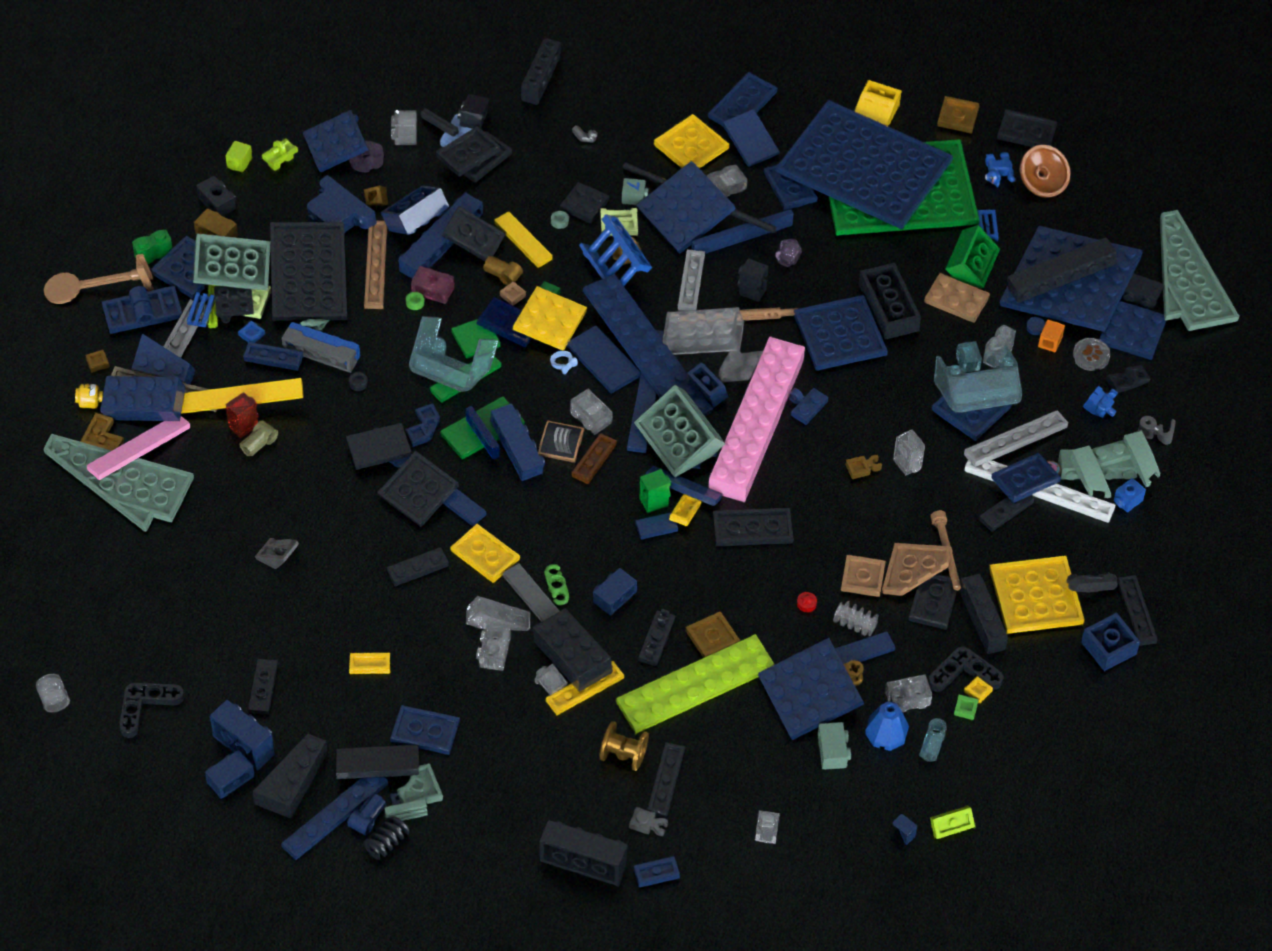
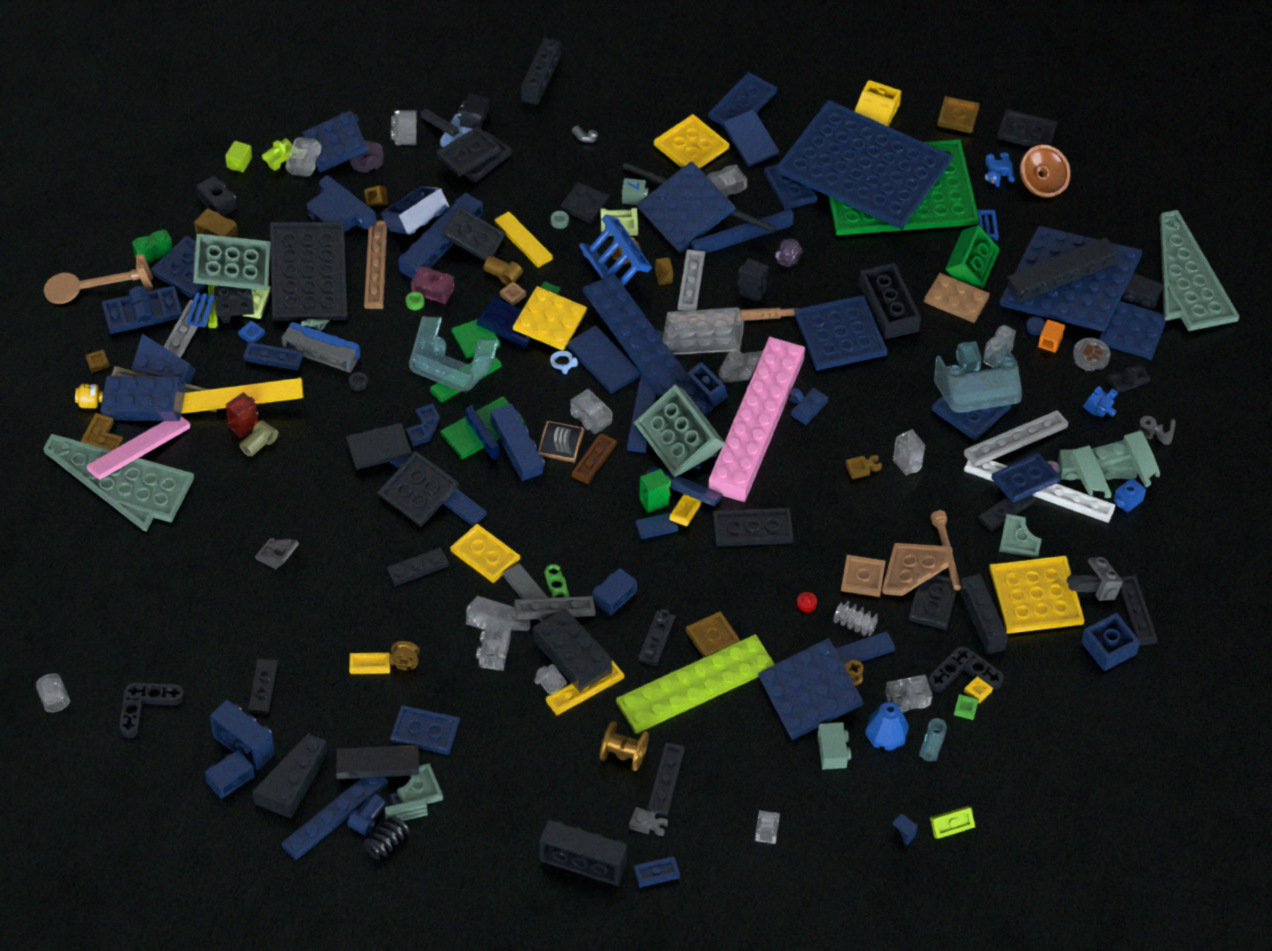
none -> clear brick [286,137,321,176]
none -> pearl gold wheel [390,641,419,670]
none -> dark grey tile [514,596,595,620]
none -> pearl gold slope [655,258,673,285]
none -> sand green tile [999,514,1041,559]
none -> dark grey bracket [1088,557,1123,601]

